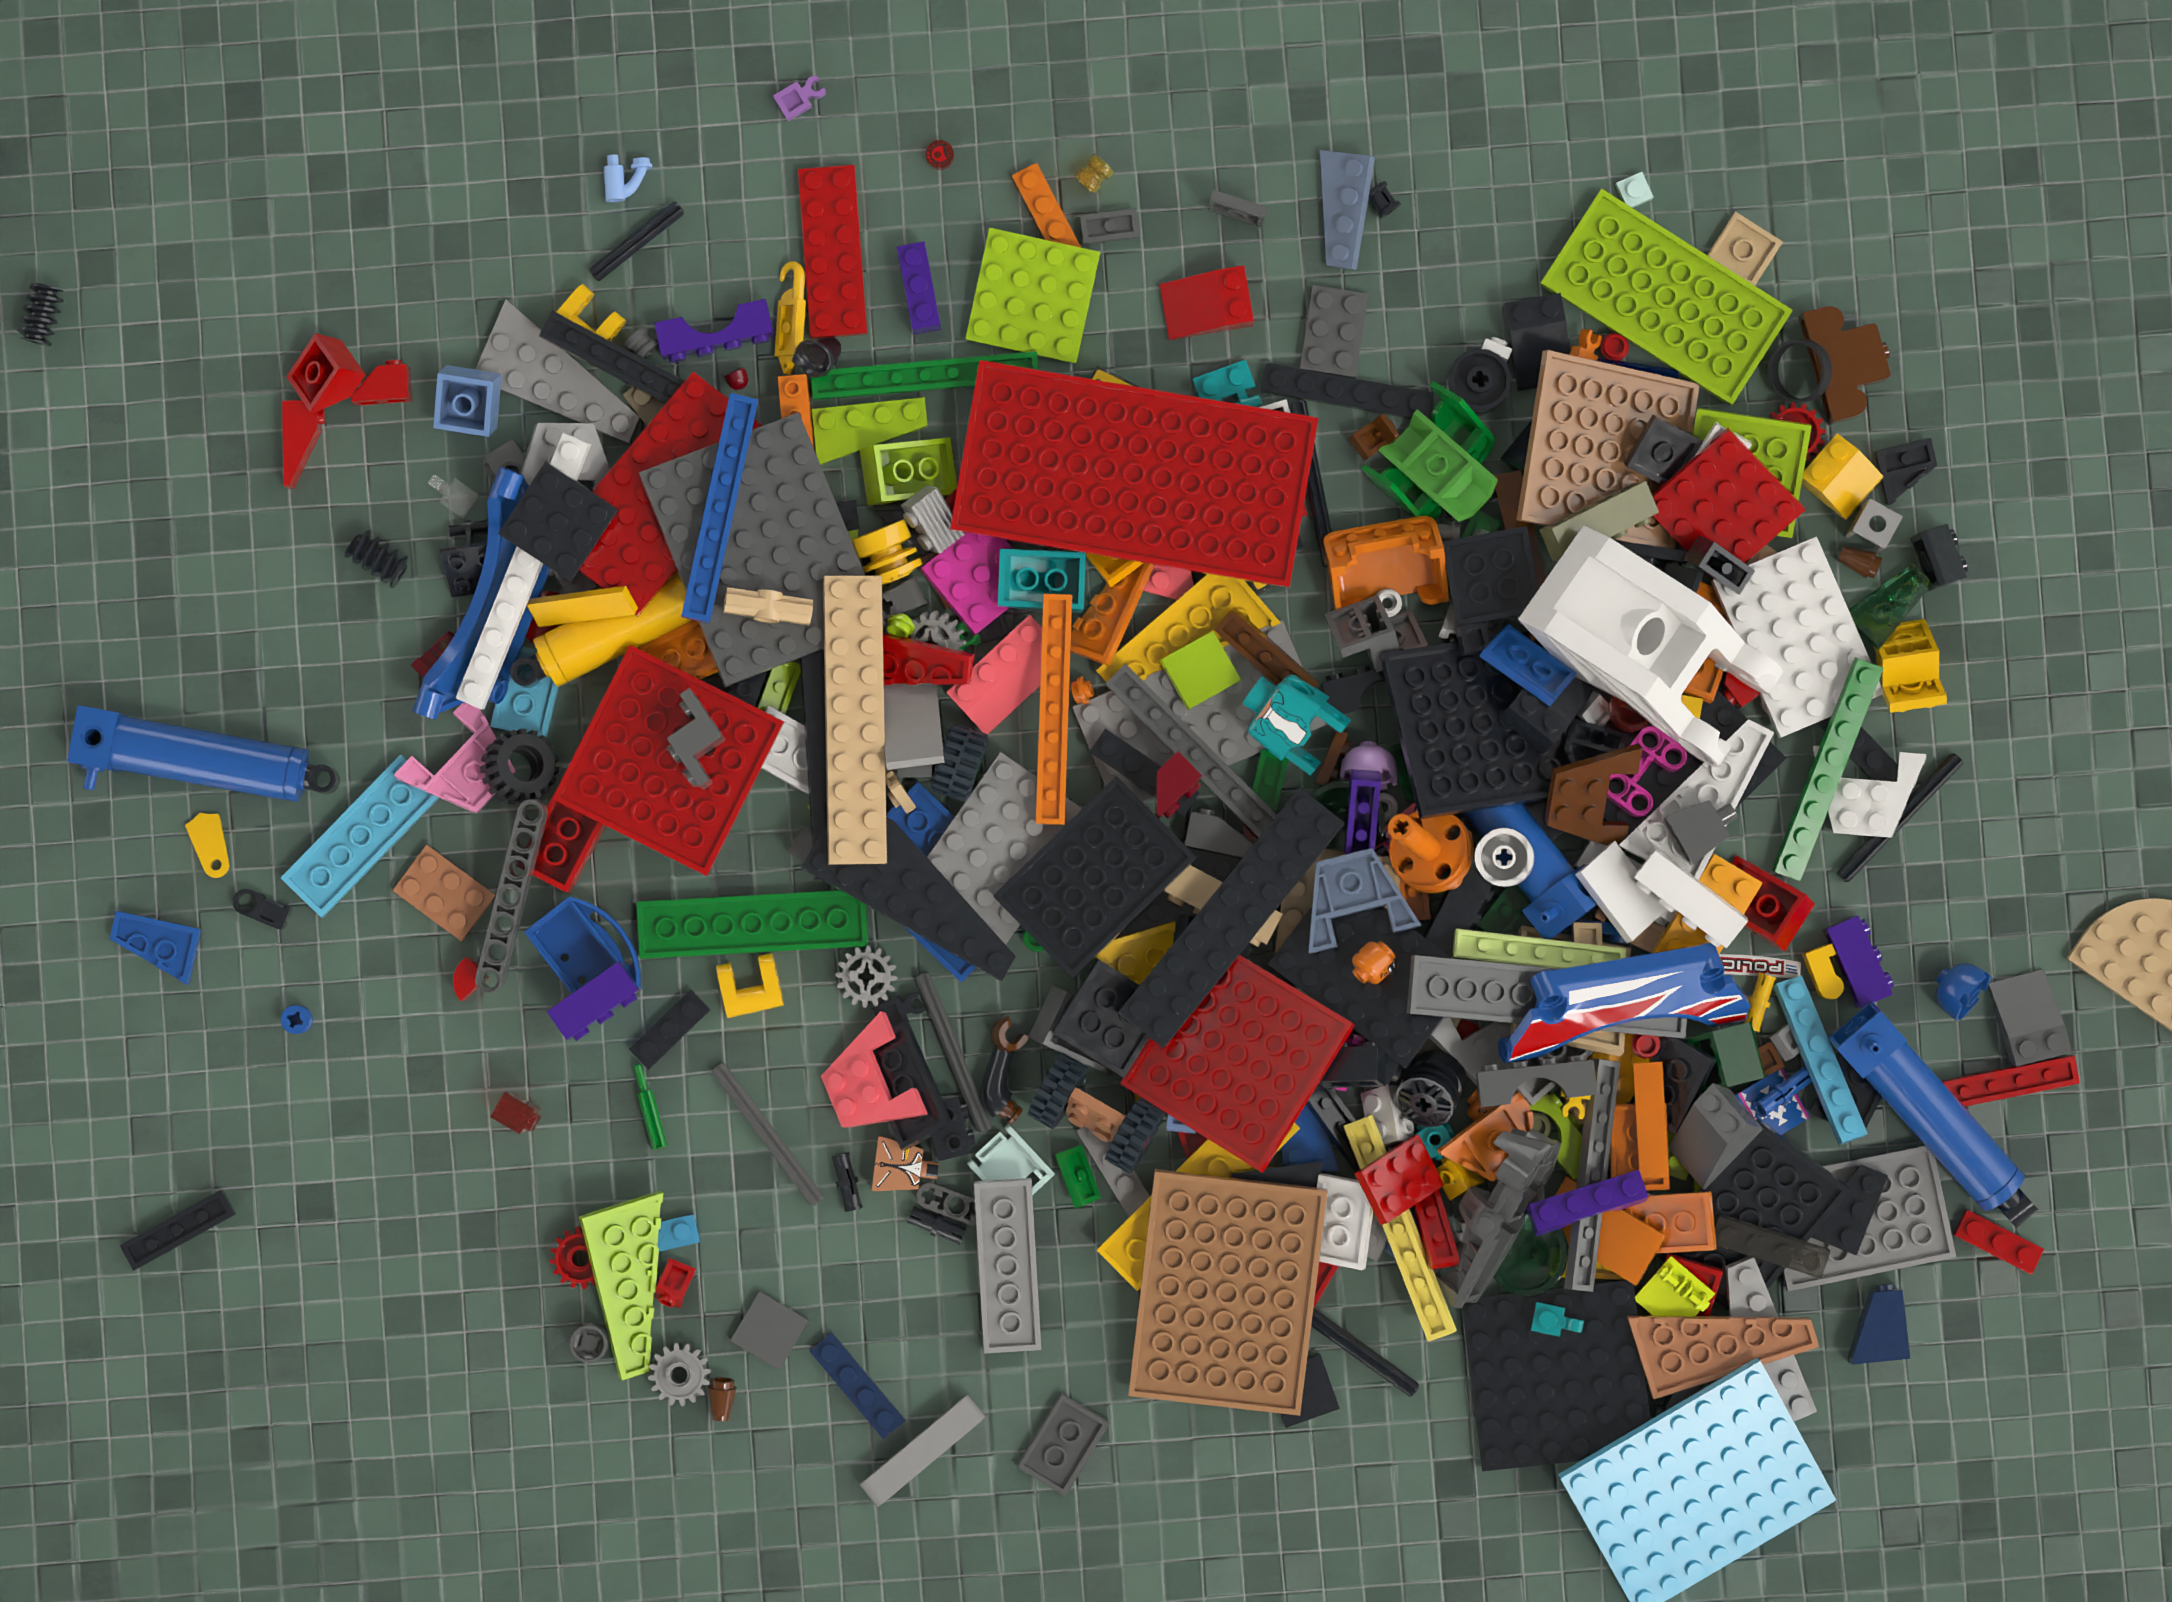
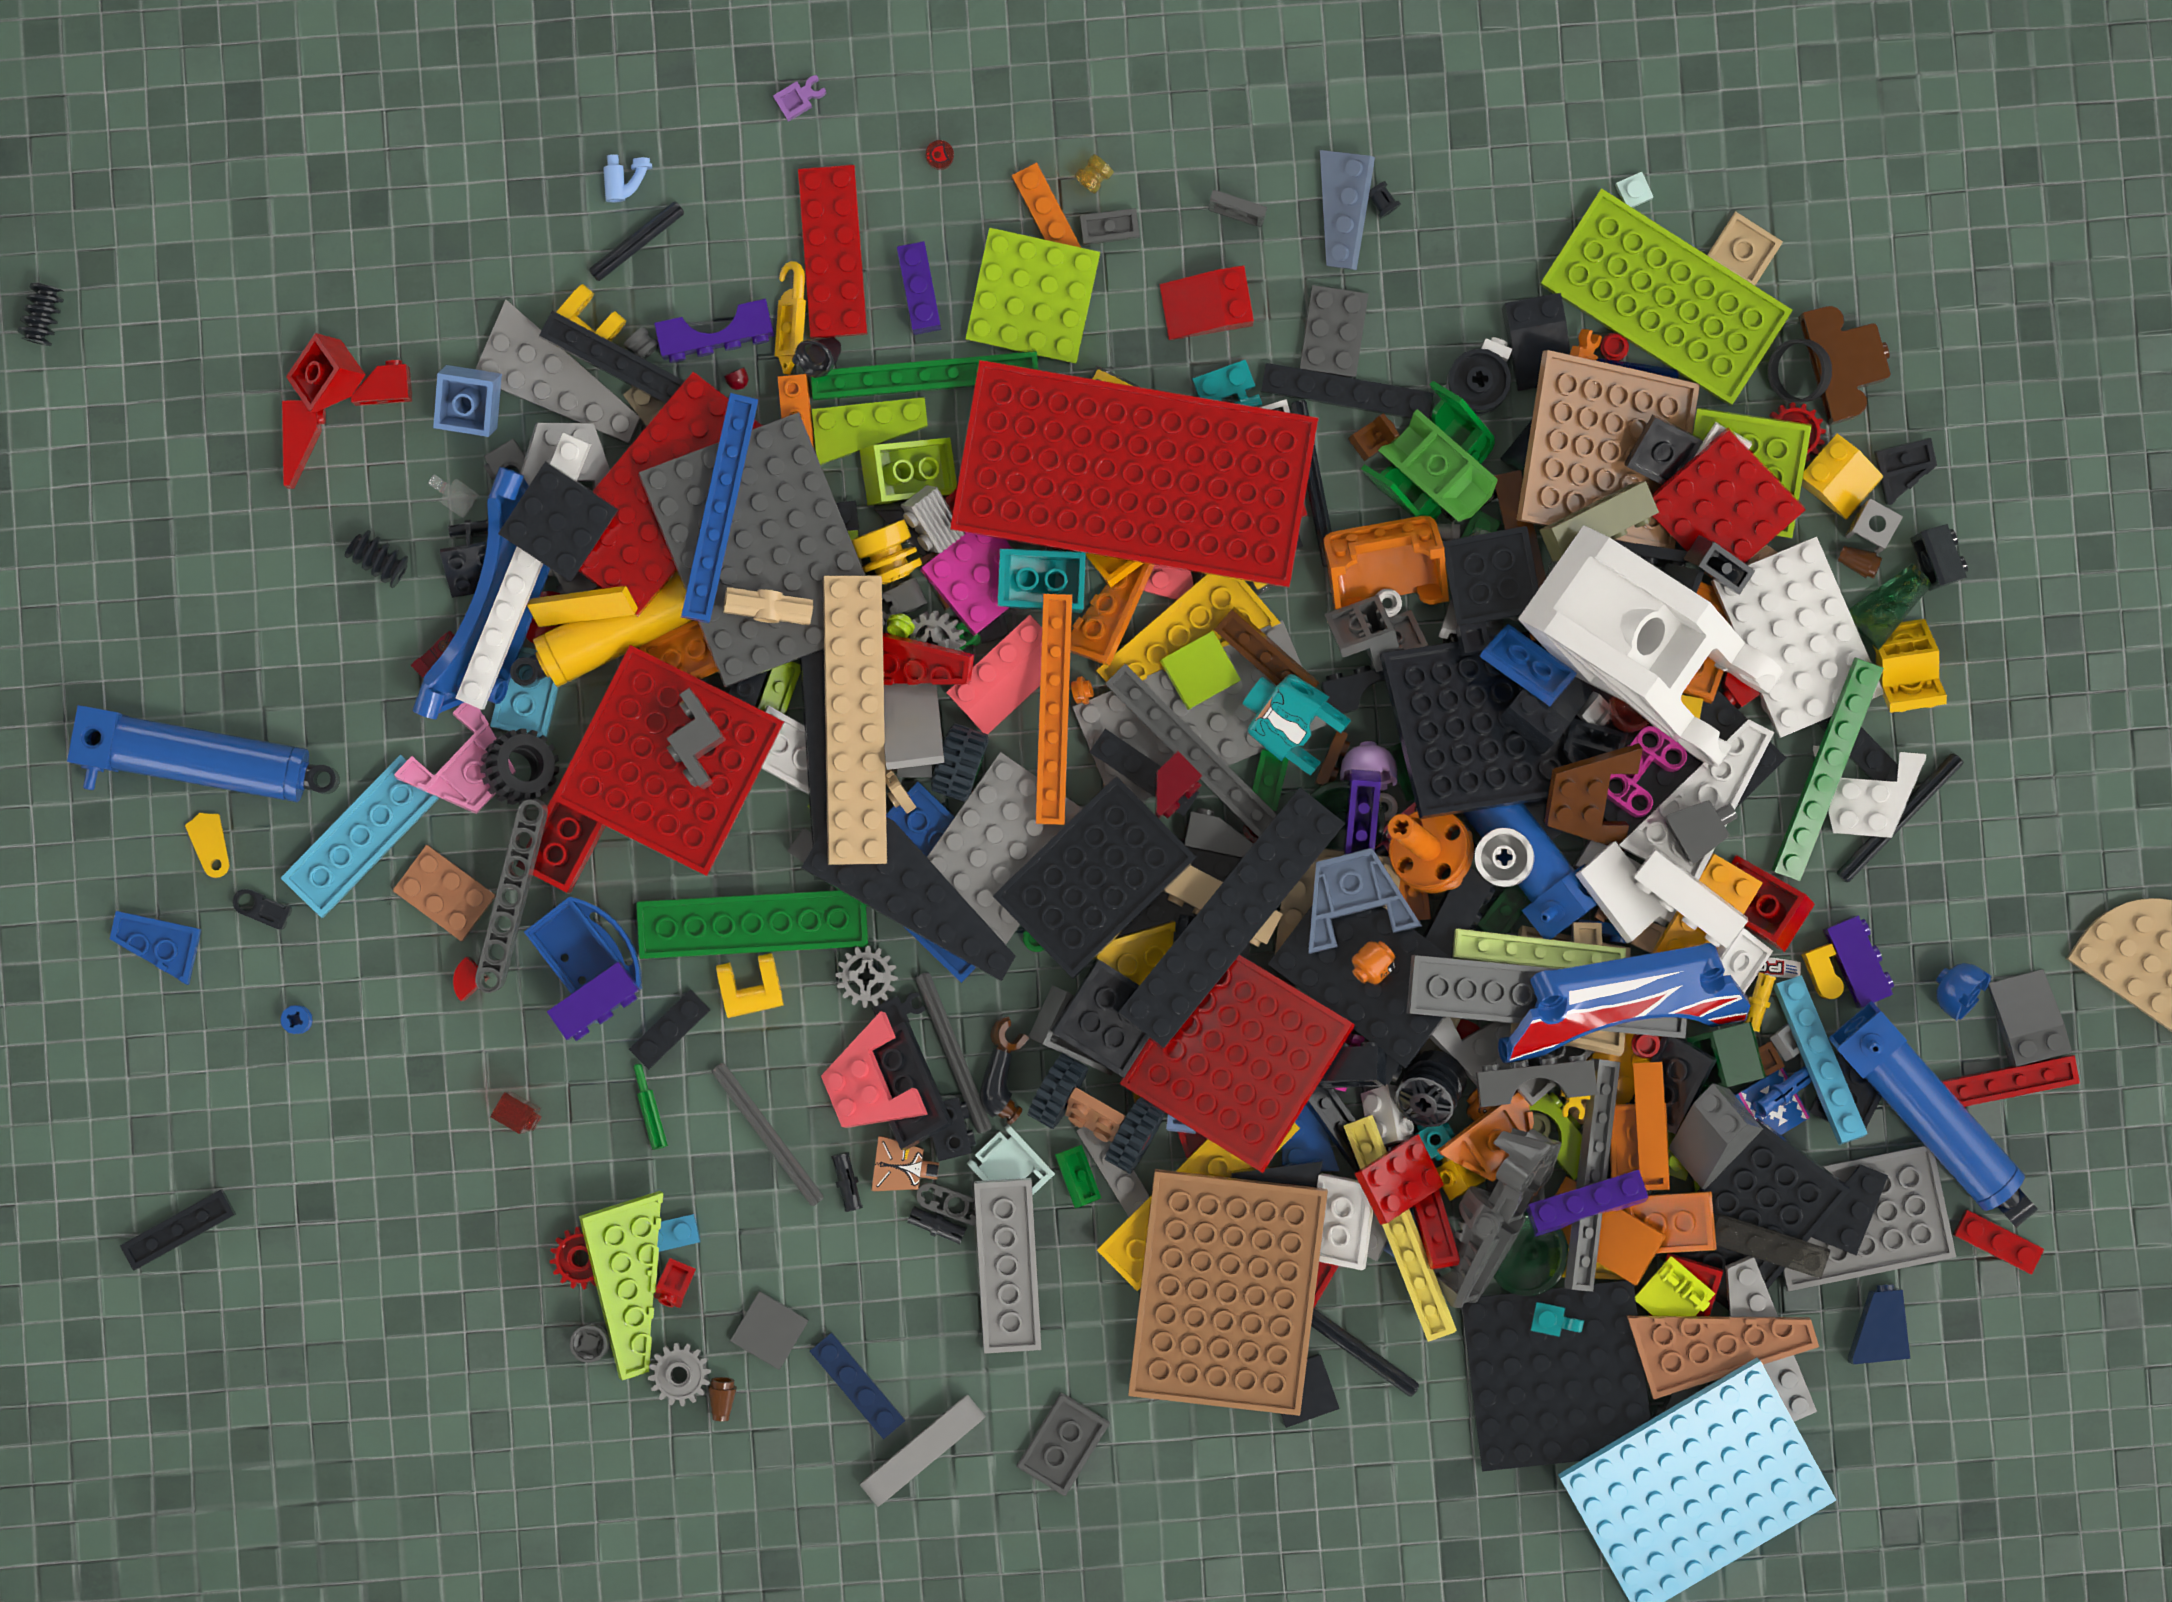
none -> white tile [1717,928,1773,993]

